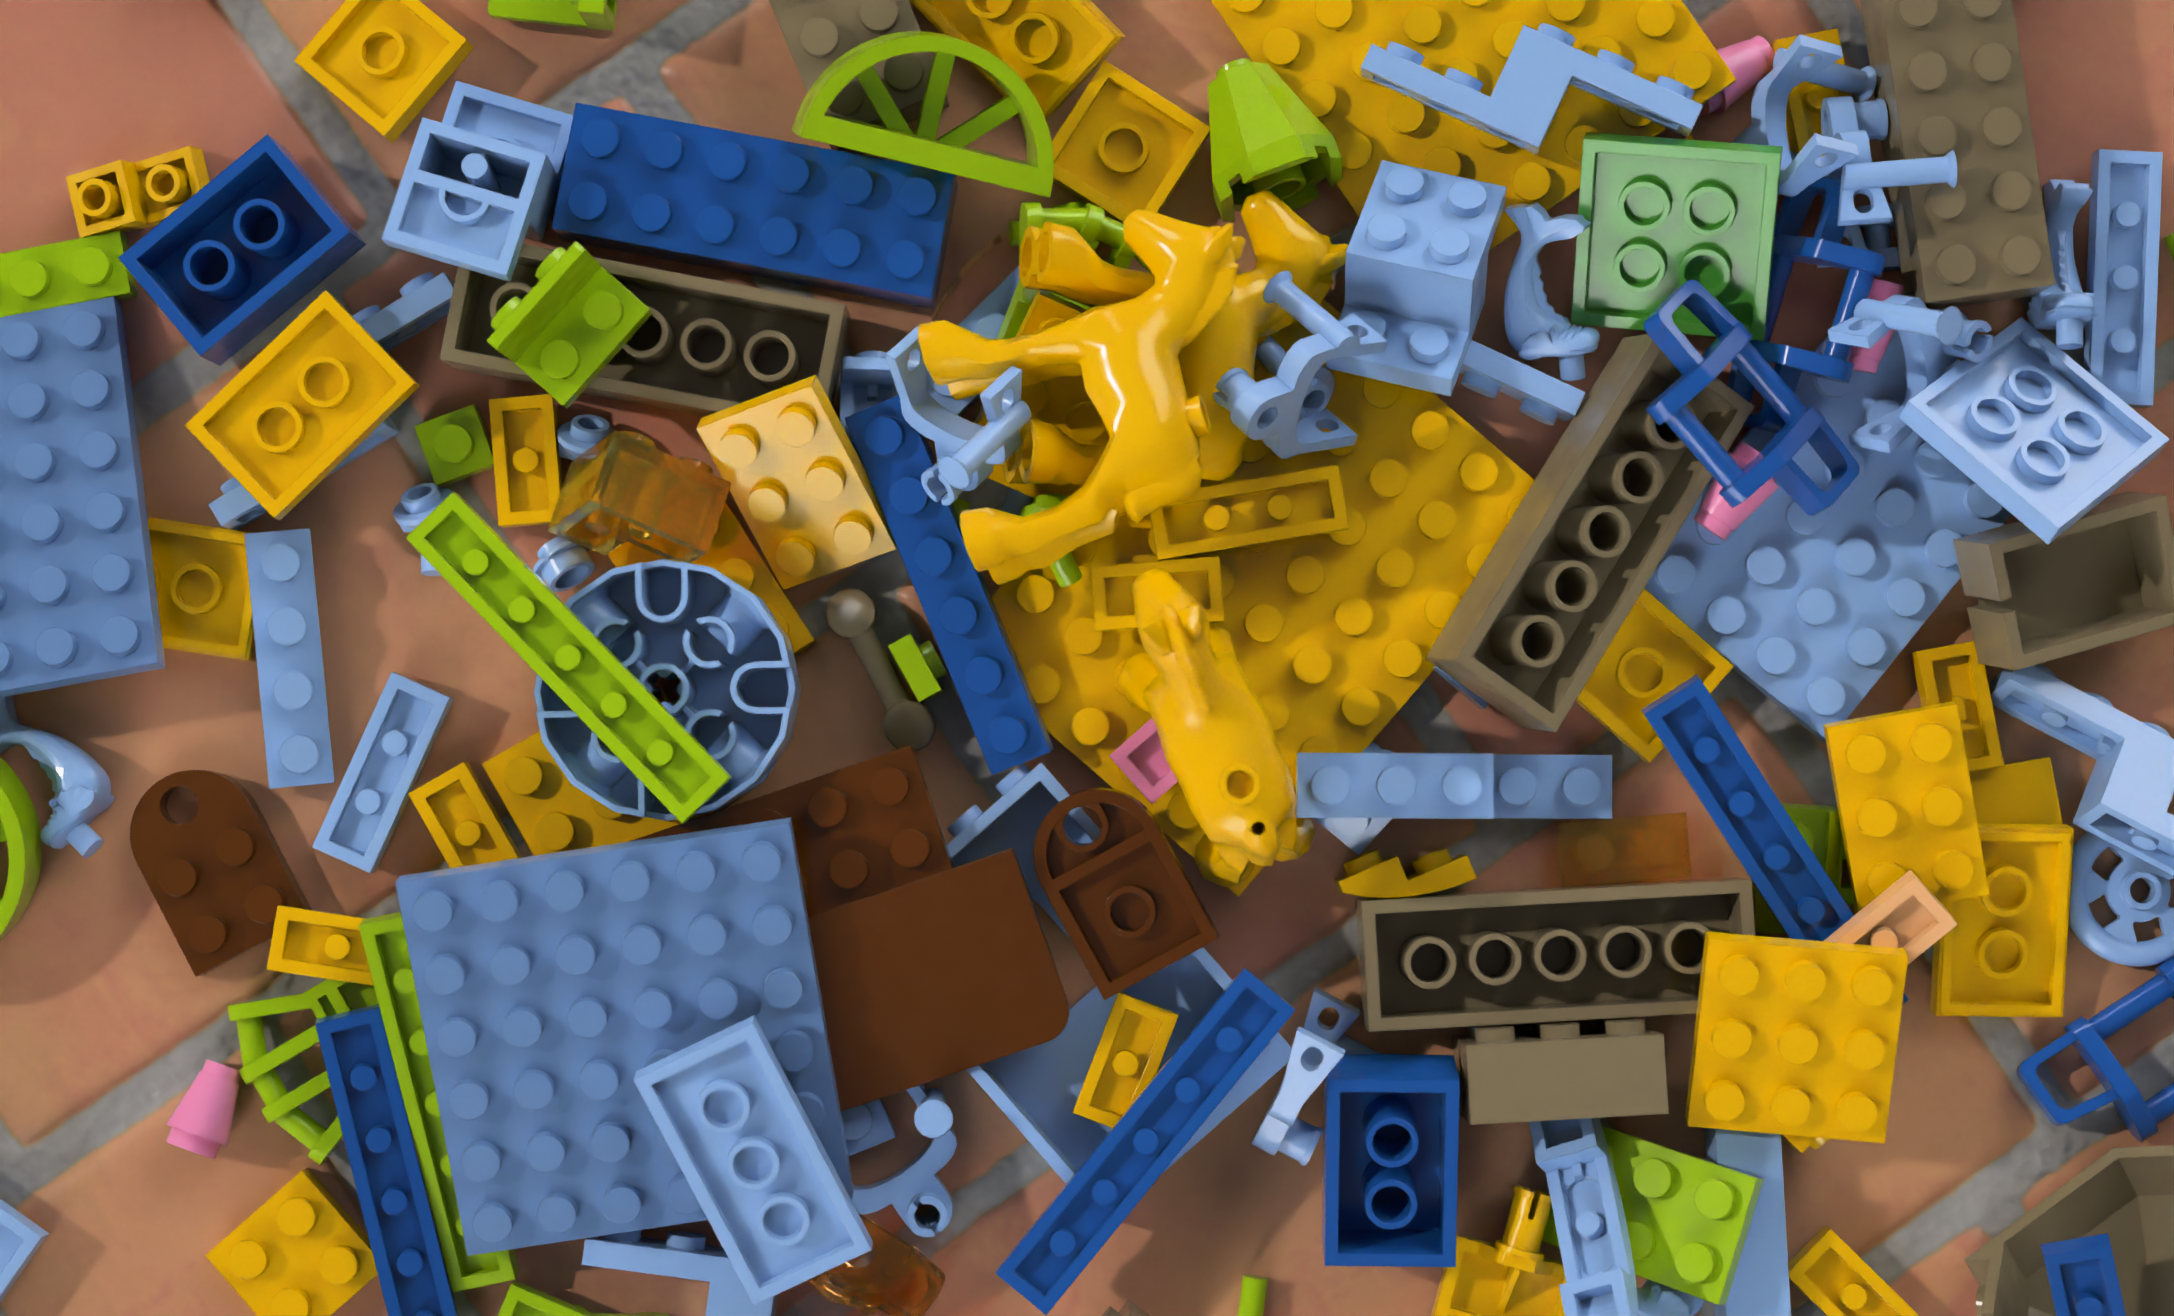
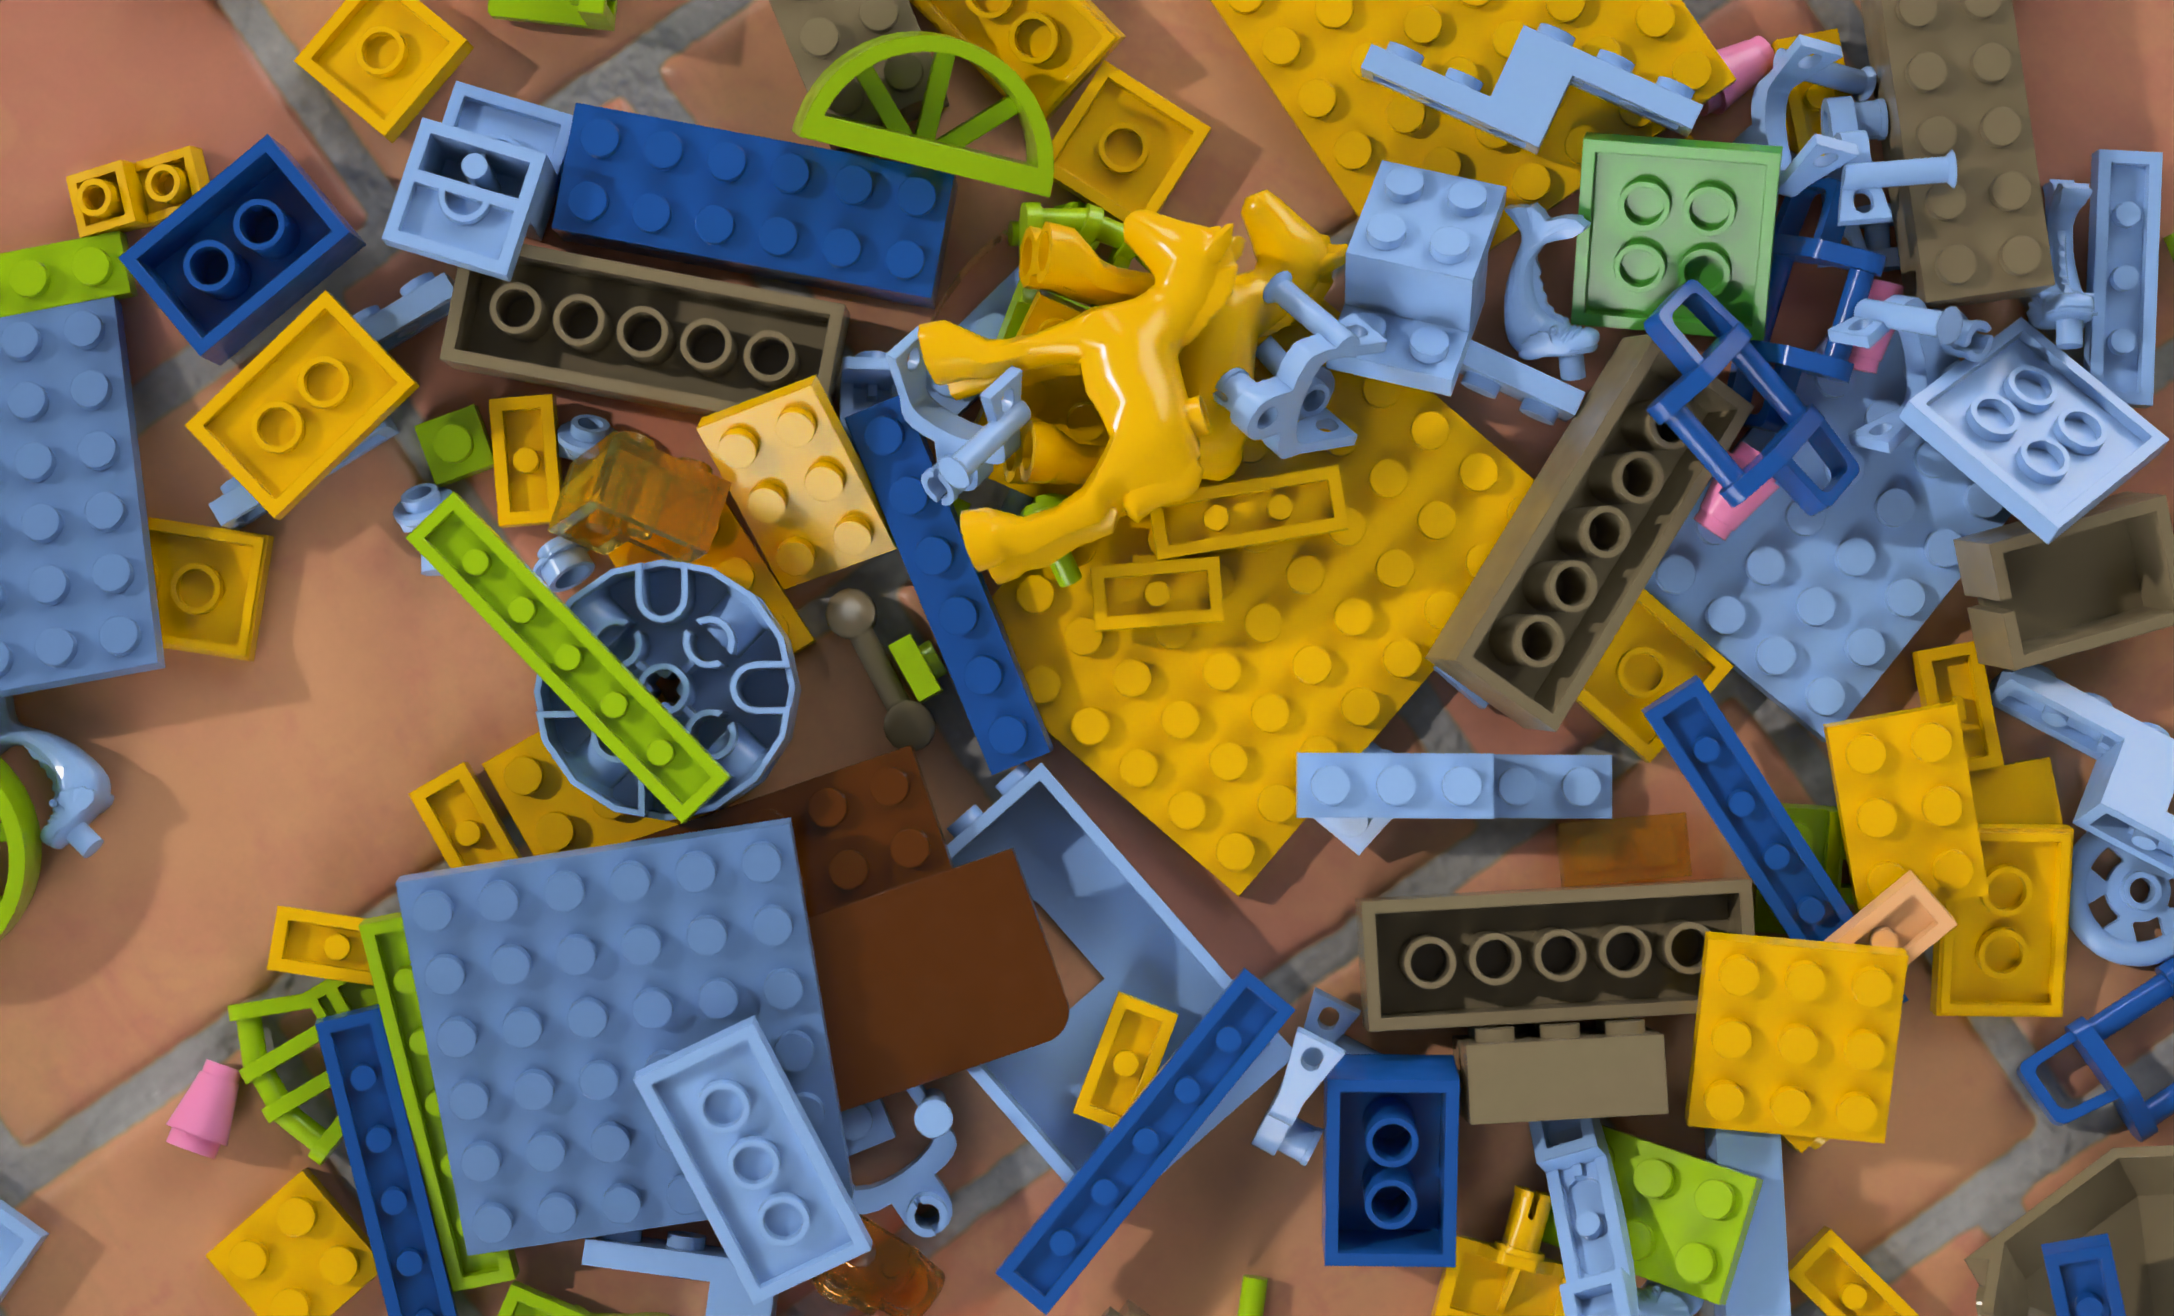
reddish brown plate [130,770,312,977] -> none
light blue plate [244,528,334,789] -> none
light blue plate [312,672,455,873] -> none
lime bracket [487,241,653,409] -> none
reddish brown plate [1033,788,1220,1000] -> none
bright pink plate [1109,718,1178,804] -> none
yellow animal [1118,569,1316,887] -> none
lime cone [1208,58,1343,222] -> none
yellow slope [1334,847,1477,898] -> none

